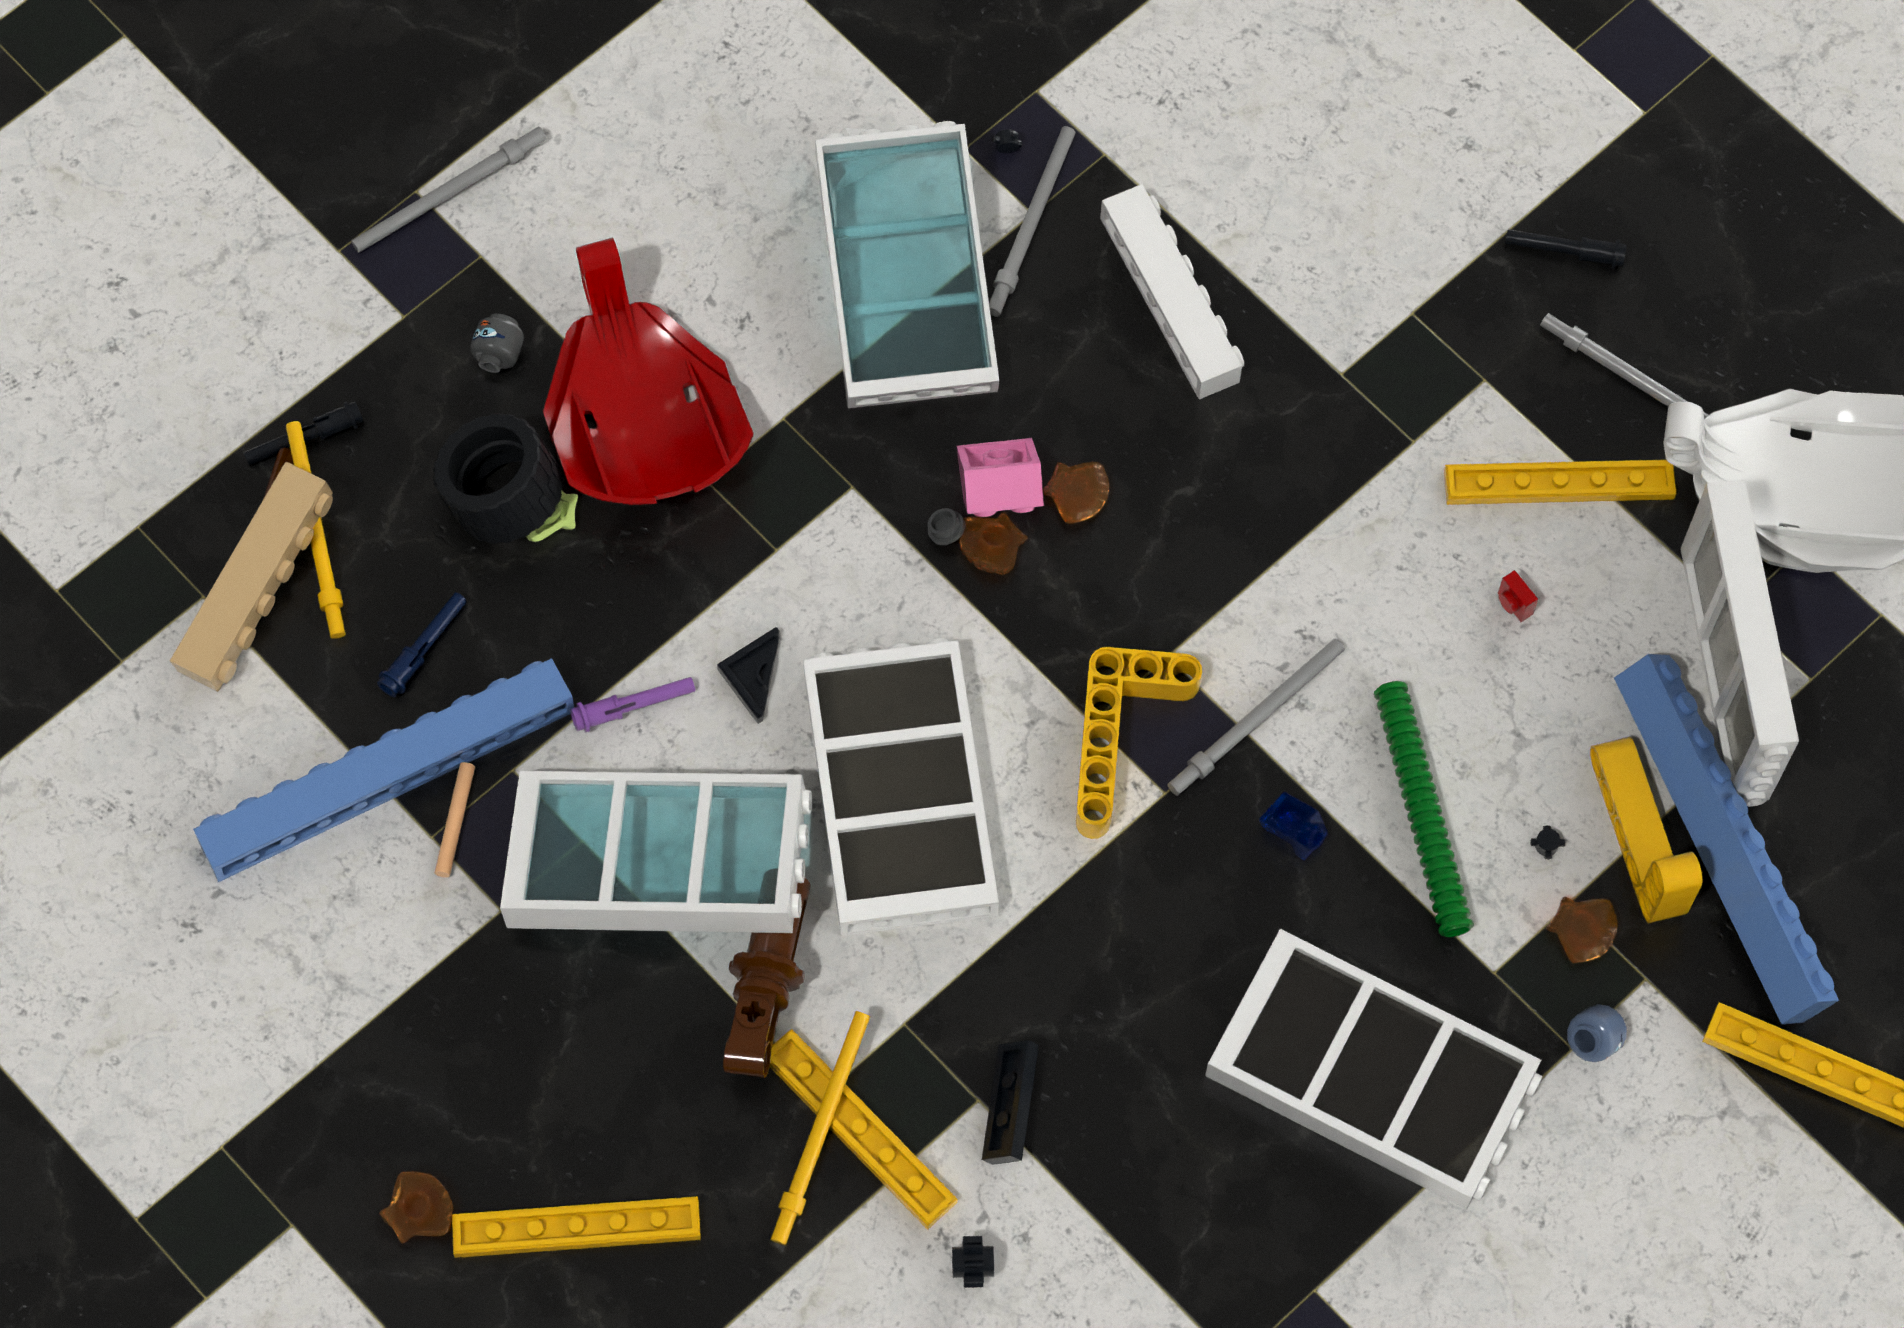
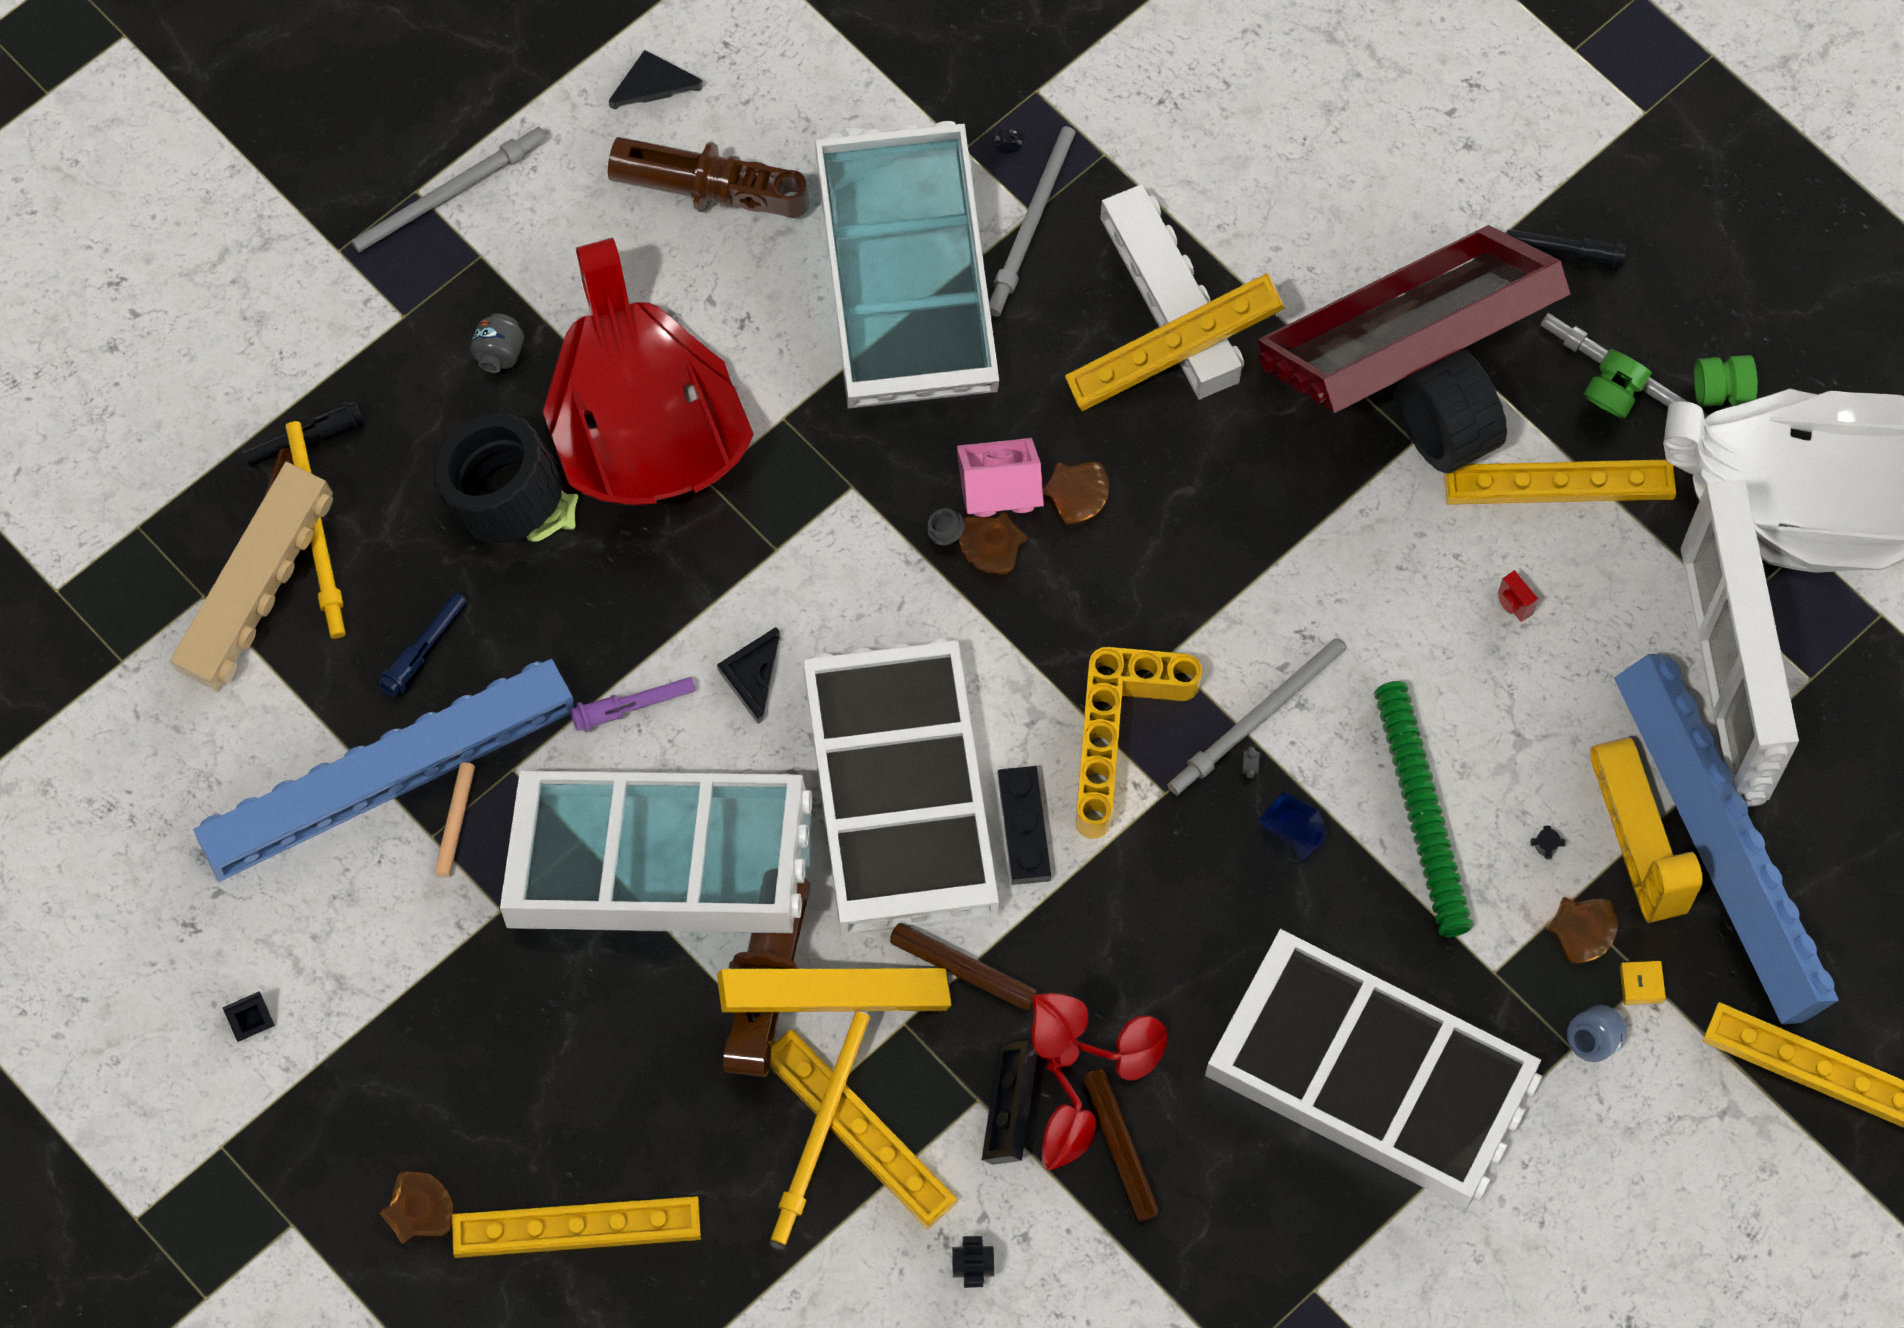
none -> black slope [222,991,275,1042]
none -> reddish brown piece [608,137,809,218]
none -> black tile [609,50,703,109]
none -> yellow tile [717,968,952,1012]
none -> reddish brown axle [890,923,1037,1010]
none -> black plate [997,766,1051,885]
none -> red plant [1032,993,1168,1170]
none -> yellow tile [1065,273,1286,411]
none -> reddish brown axle [1084,1069,1158,1222]
none -> dark grey piece [1242,747,1260,778]
none -> dark red window [1258,225,1570,413]
none -> black tyre [1392,348,1507,474]
none -> bright green wheel [1582,349,1652,419]
none -> yellow tile [1619,961,1666,1005]
none -> bright green wheel [1694,355,1758,407]

